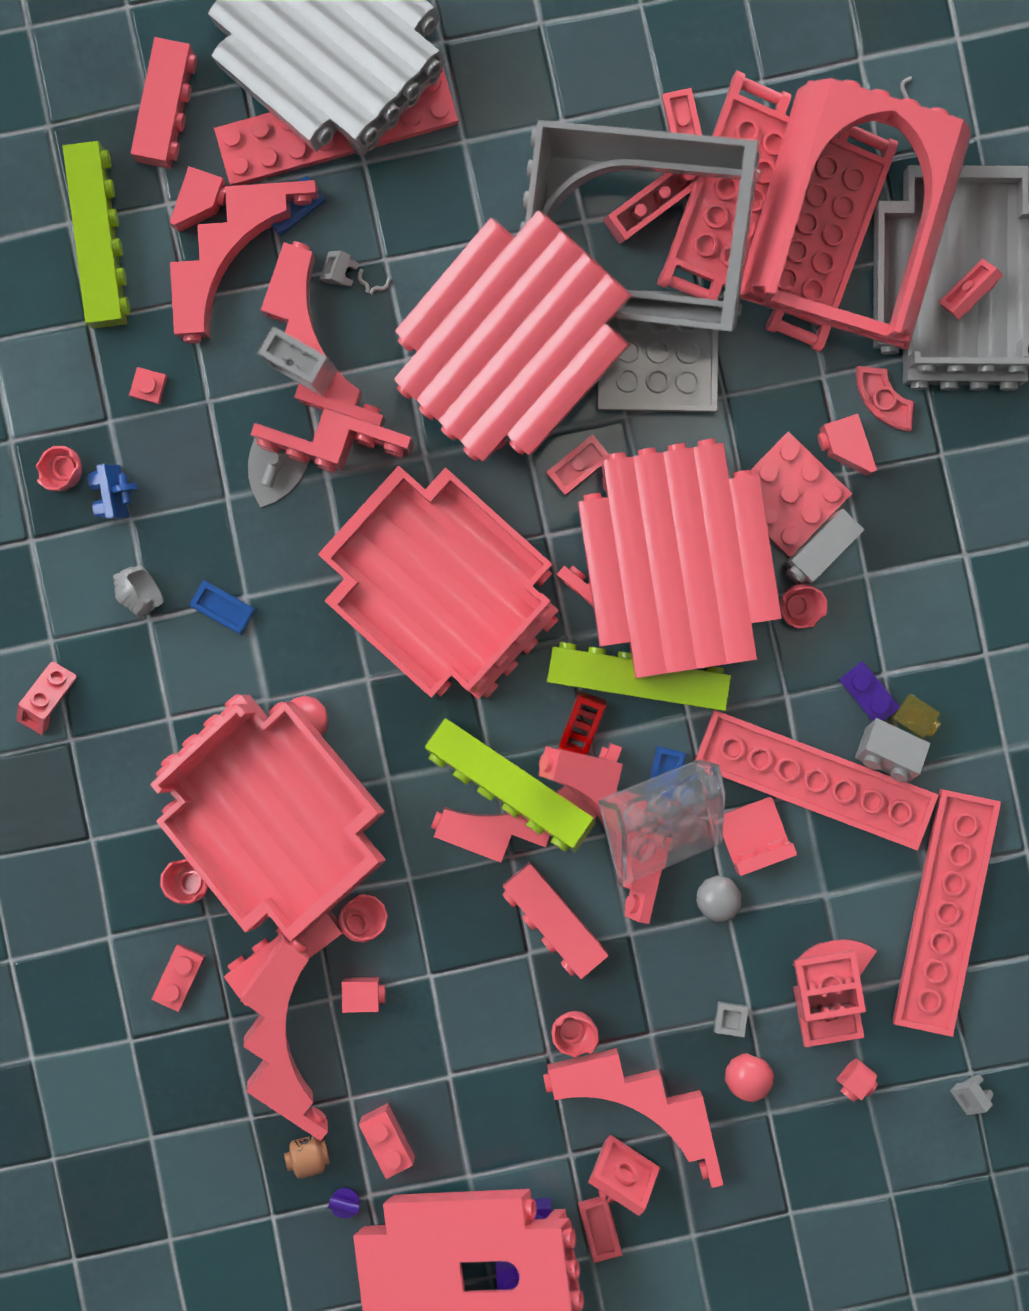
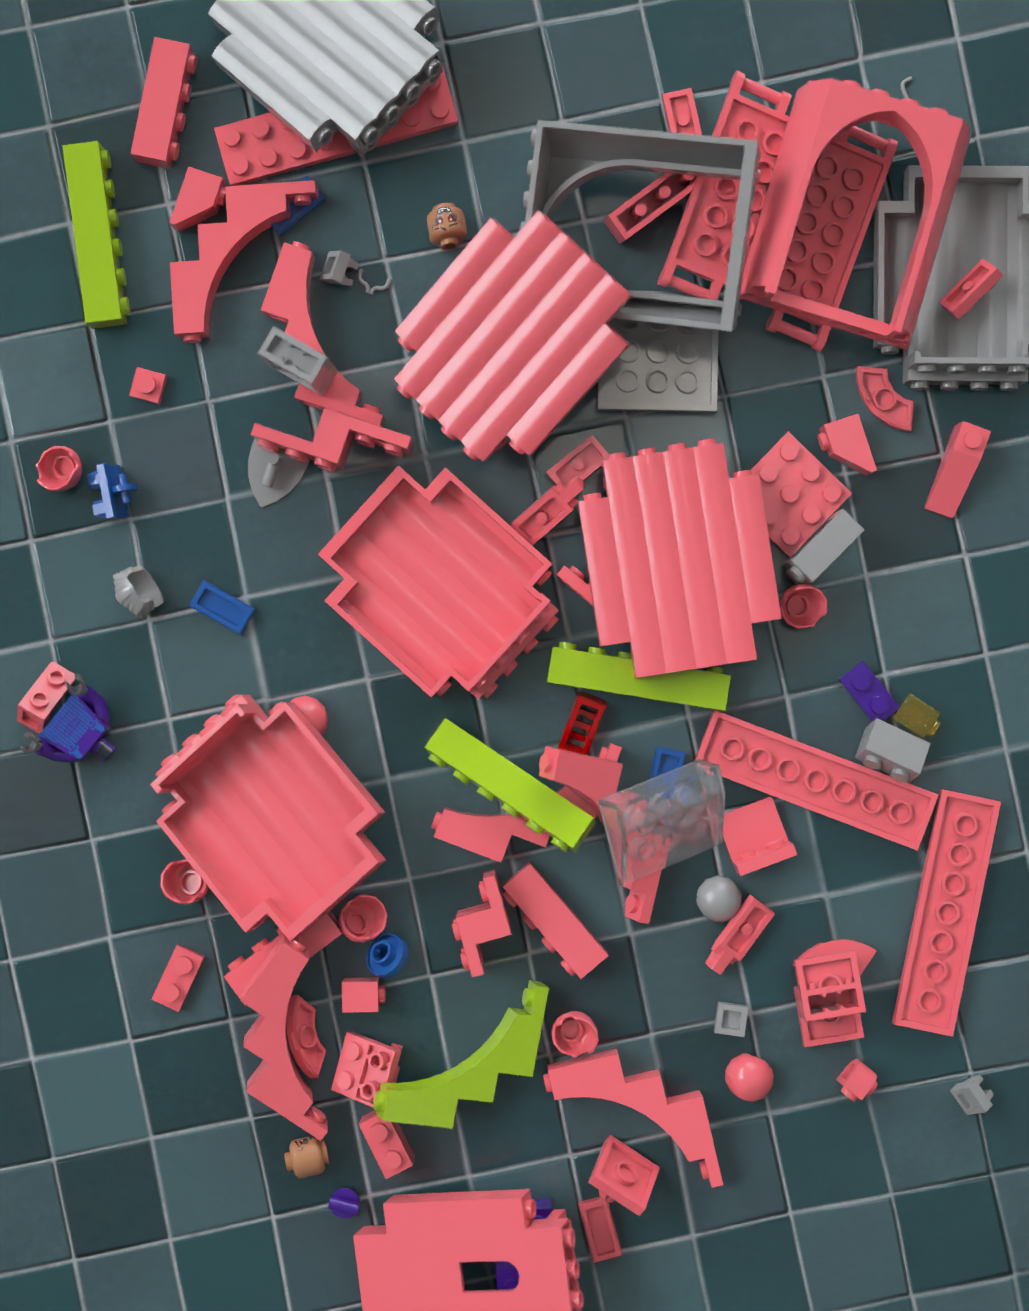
none -> torso [18,674,116,763]
none -> coral tile [286,995,327,1078]
none -> coral plate [331,1032,403,1107]
none -> blue plate [366,933,409,979]
none -> lime arch [373,980,549,1129]
none -> nougat head [426,203,467,251]
none -> coral bracket [452,869,511,977]
none -> coral hinge [510,475,585,546]
none -> coral hinge [705,895,775,975]
none -> coral slope [924,421,991,519]

